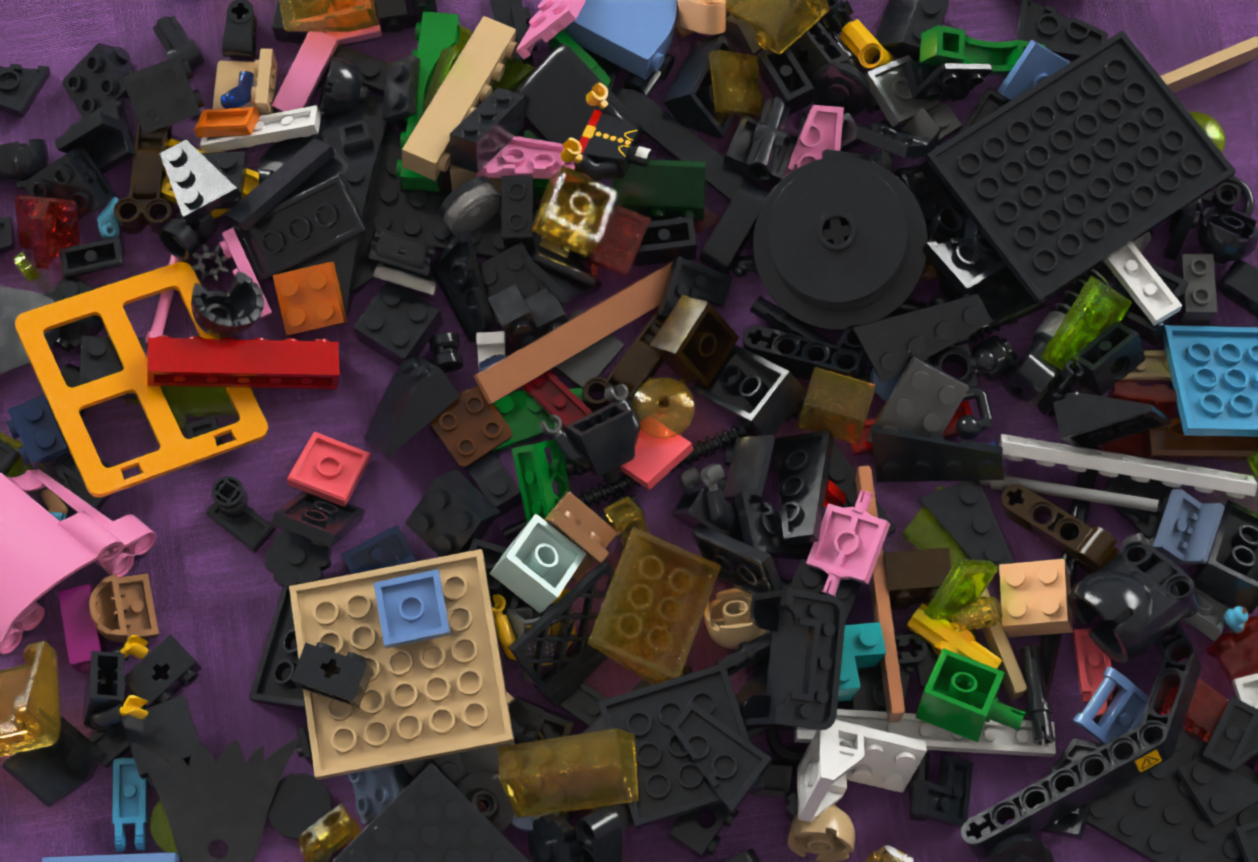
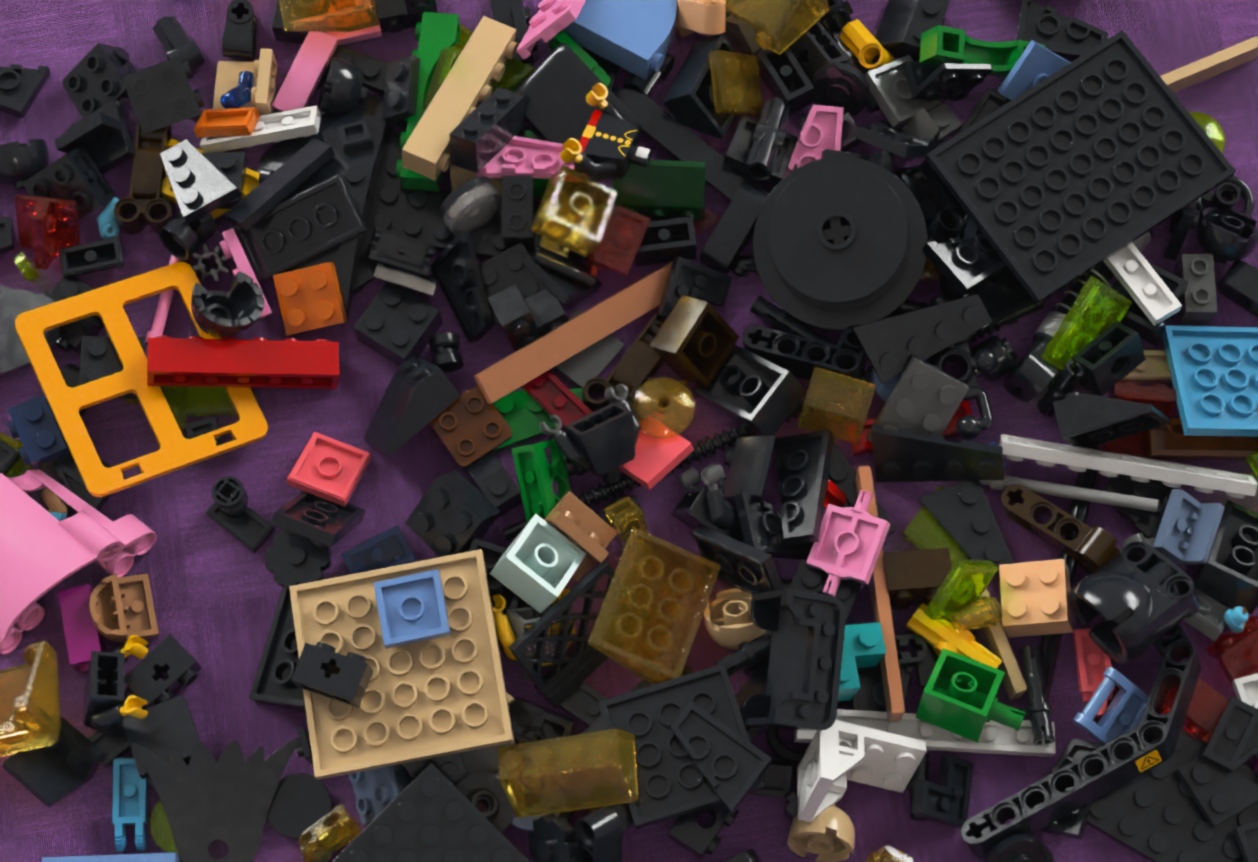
white leg [476,331,506,373] -> none

